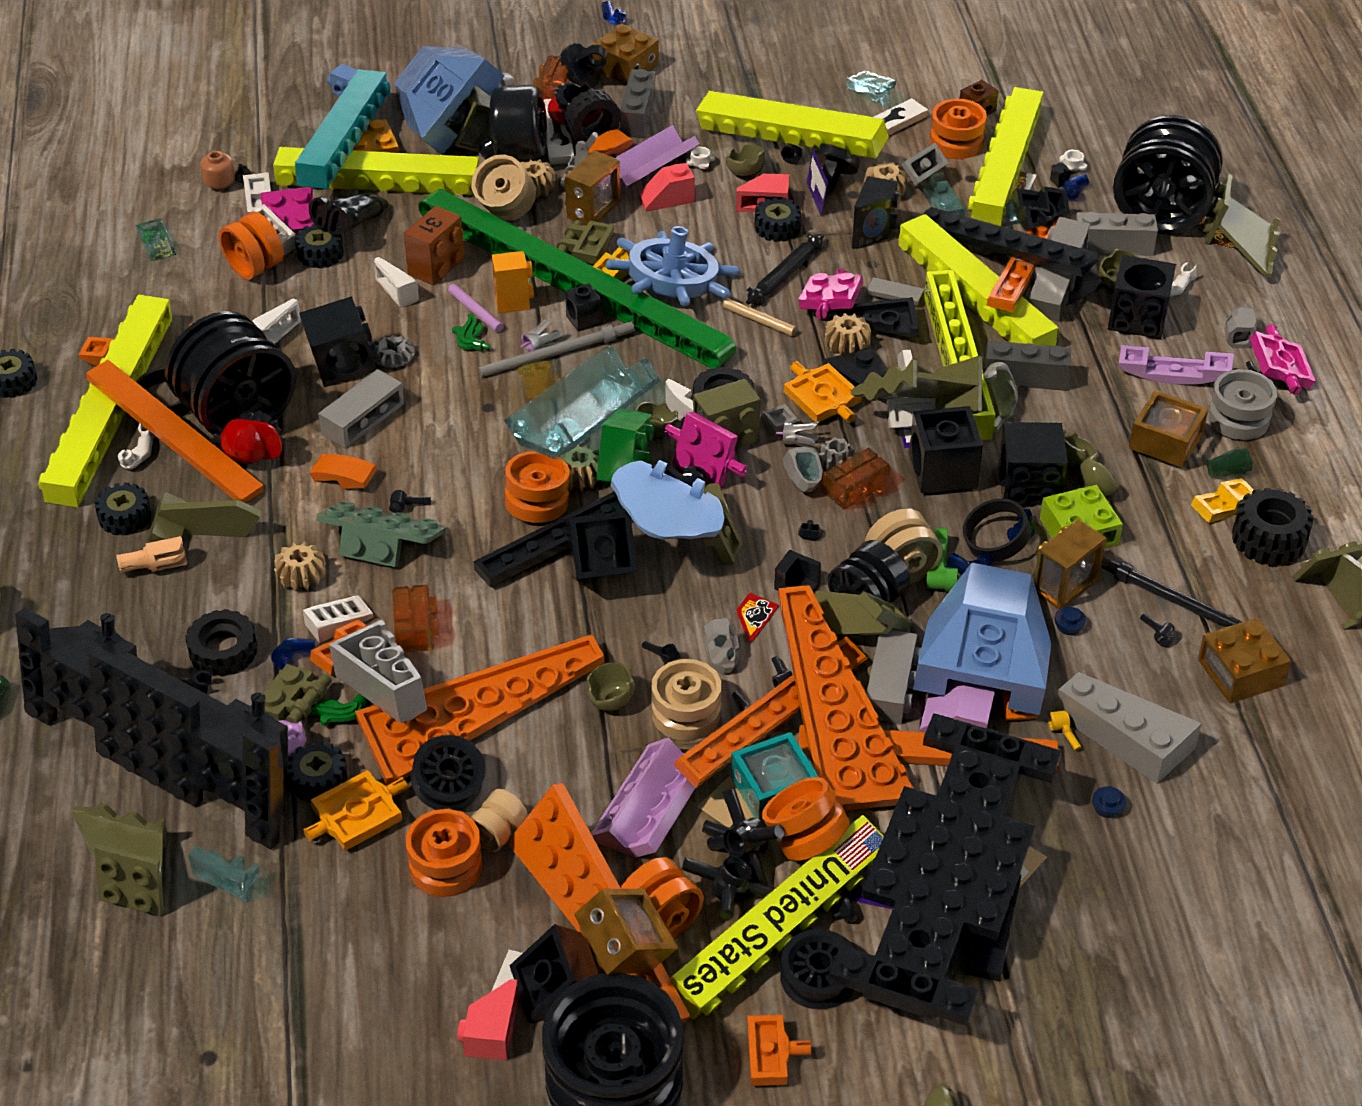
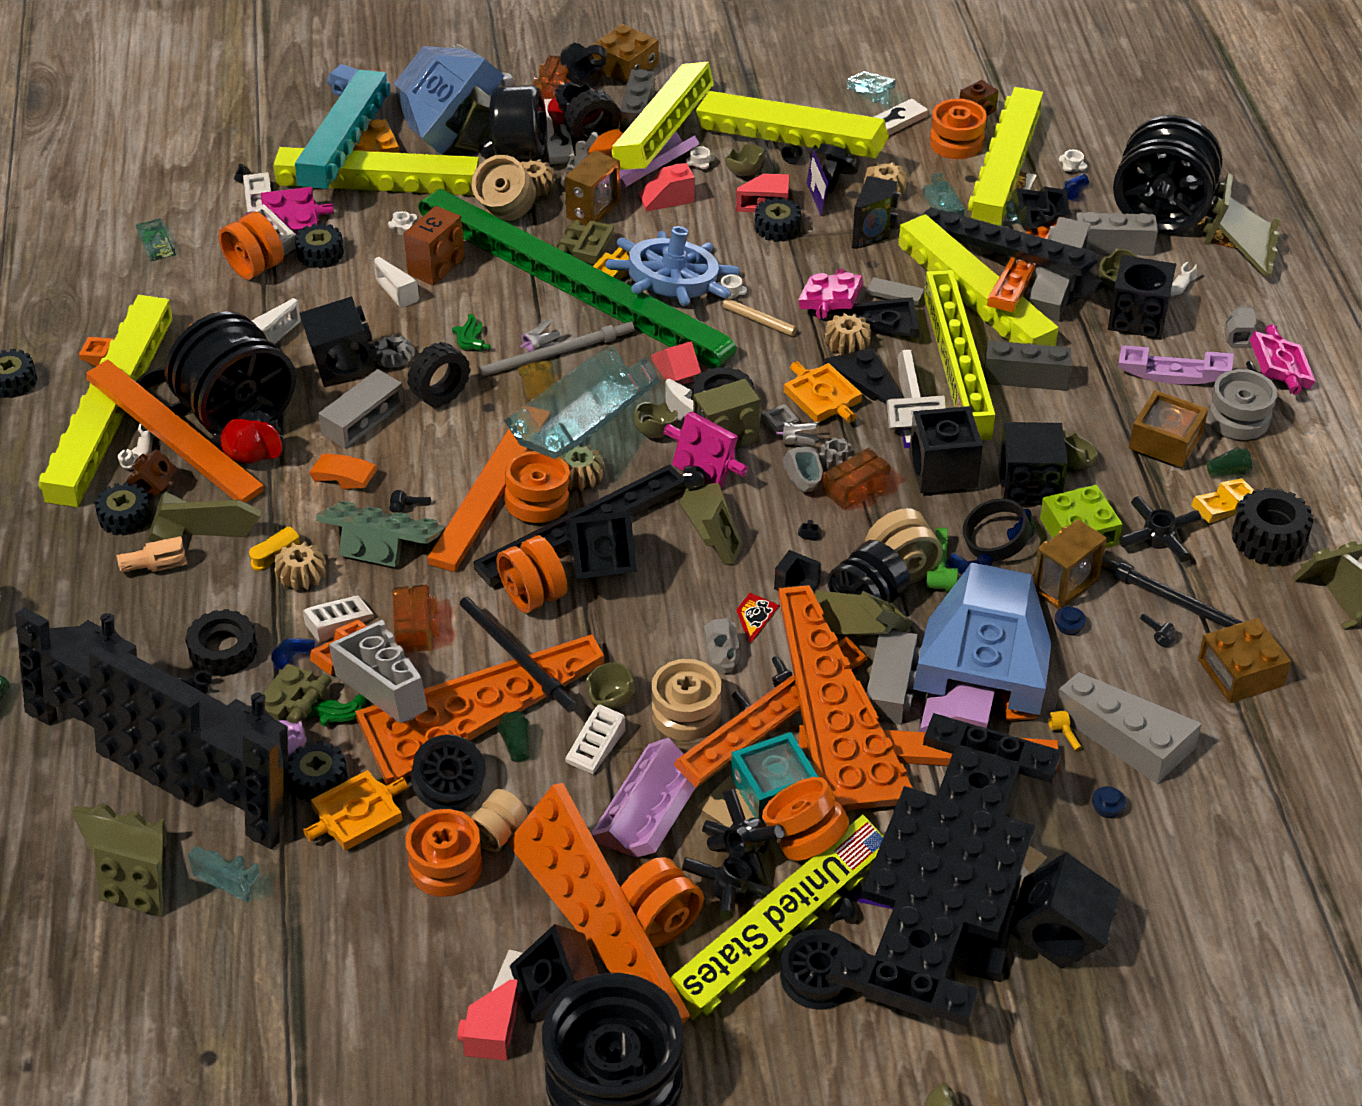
nougat head [200,151,235,190] -> none
black piece [309,193,388,235] -> none
lavender bar [448,284,504,333] -> none
light orange brick [492,251,534,313] -> none
black brick [565,283,602,332] -> none
pearl gold piece [574,889,678,975] -> none
green brick [596,408,655,482] -> none
clear blue arm [601,1,627,25] -> none
light blue animal [610,460,724,539] -> none
black hand [642,641,682,665] -> none
black wheel [746,233,824,305] -> none
orange plate [747,1014,811,1086] -> none
olive piece [851,356,983,414] -> none
light grey slope [901,142,949,186] -> none
light grey helmet [983,362,1018,433] -> none
black piece [1050,162,1071,188] -> none
olive hair [1078,455,1119,498] -> none
none -> reddish brown brick [126,449,178,500]
none -> yellow bar [249,526,300,571]
none -> white plate [388,211,418,235]
none -> black tyre [407,342,471,407]
none -> orange tile [427,406,549,572]
none -> black bar [459,597,577,713]
none -> orange wheel [496,535,567,613]
none -> clear green cone [498,712,530,762]
none -> white slope [565,704,625,775]
none -> neon yellow brick [612,62,714,170]
none -> coral slope [651,341,701,385]
none -> white plate [717,274,747,299]
none -> black brick [1008,852,1120,969]
none -> black bar [1119,496,1201,563]

